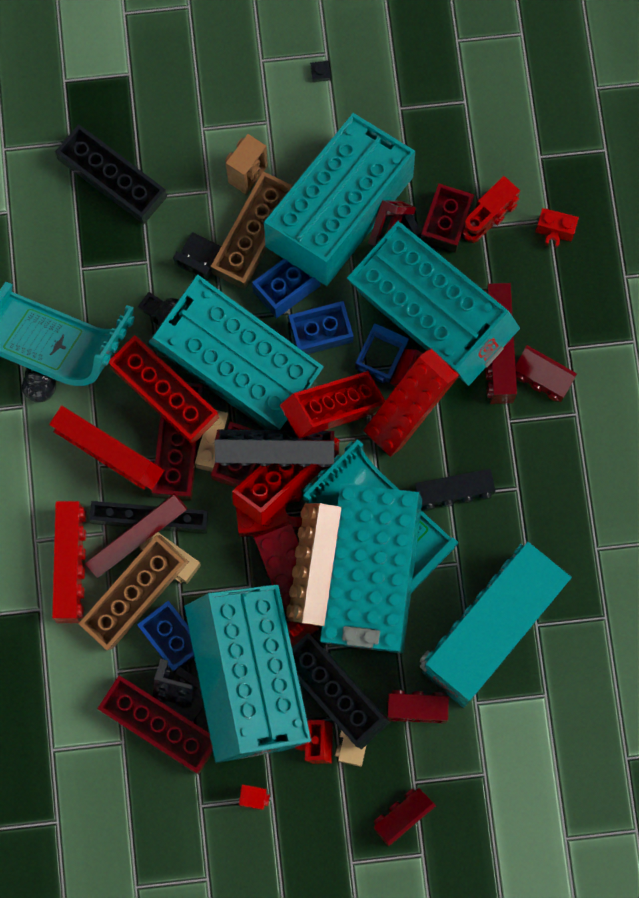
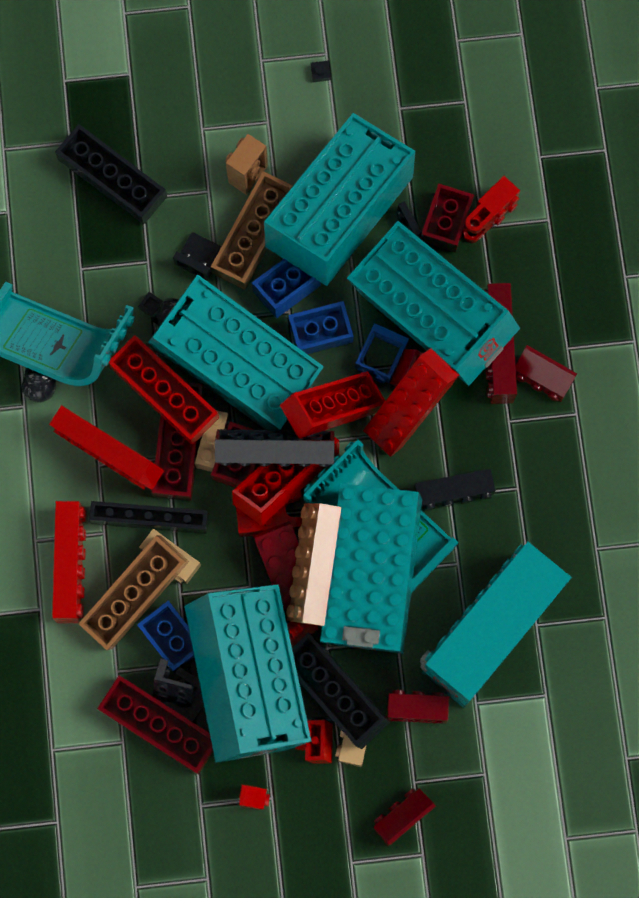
dark red tile [85,493,187,578] -> none
dark red window [368,200,416,247] -> none
red brick [536,208,579,248] -> none

